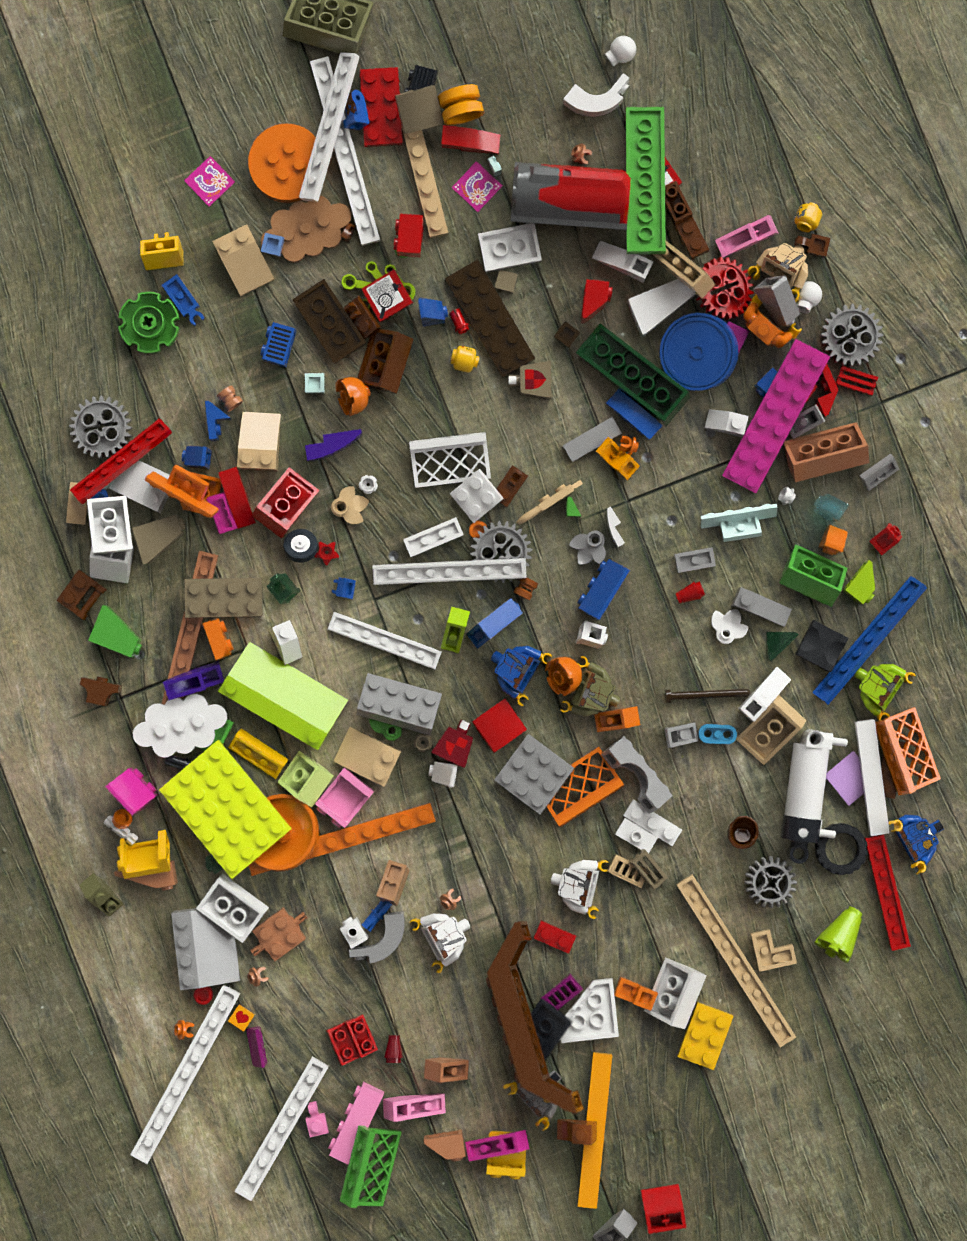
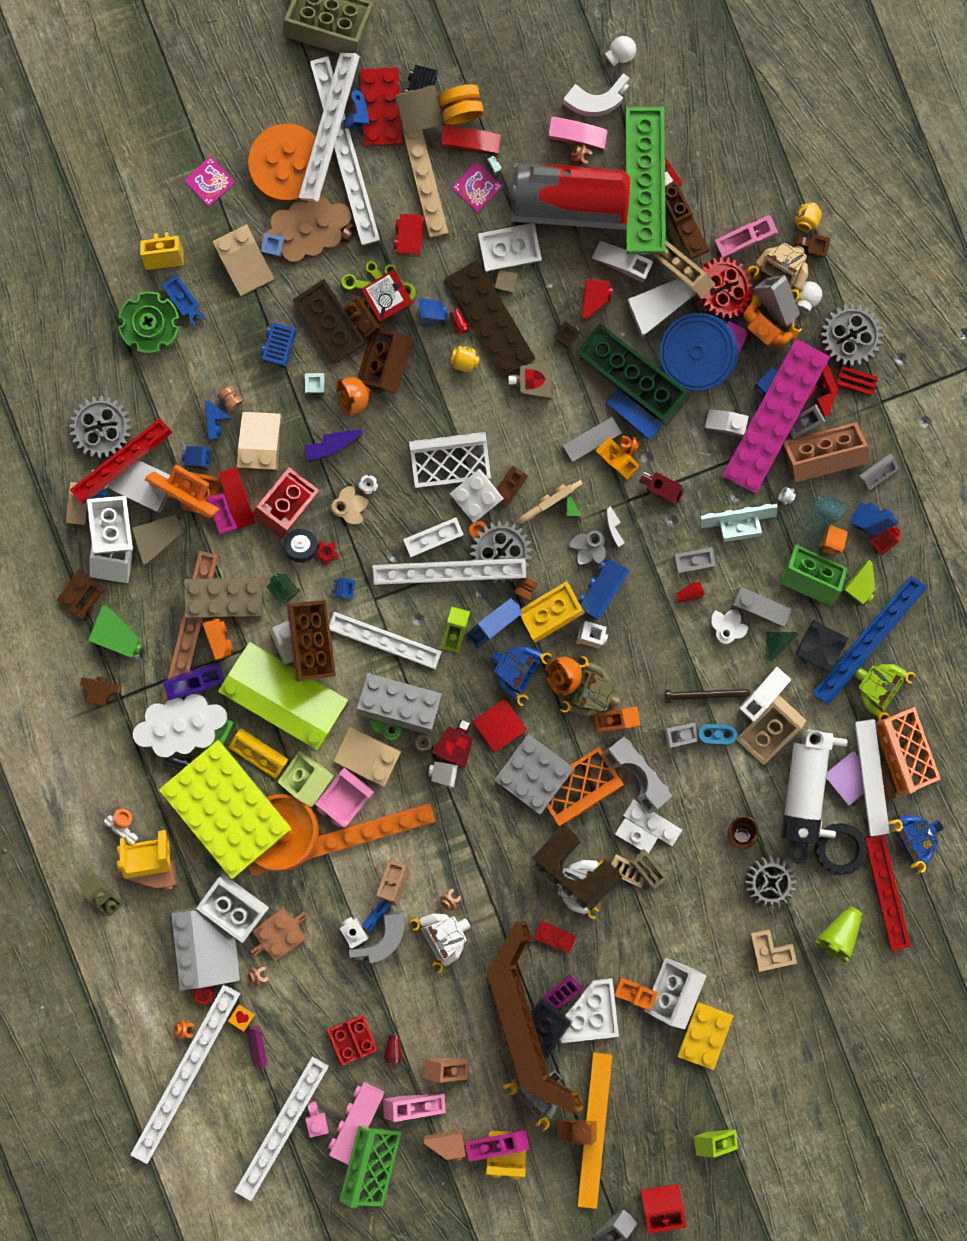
dark pink slope [105,768,158,815] -> none
tan plate [676,874,796,1048] -> none
none -> reddish brown slope [286,600,336,681]
none -> yellow plate [520,581,584,643]
none -> dark brown arch [532,824,622,911]
none -> bright pink slope [548,117,607,150]
none -> dark red torso [639,472,684,507]
none -> lime slope [694,1129,738,1158]
none -> blue slope [850,502,899,535]

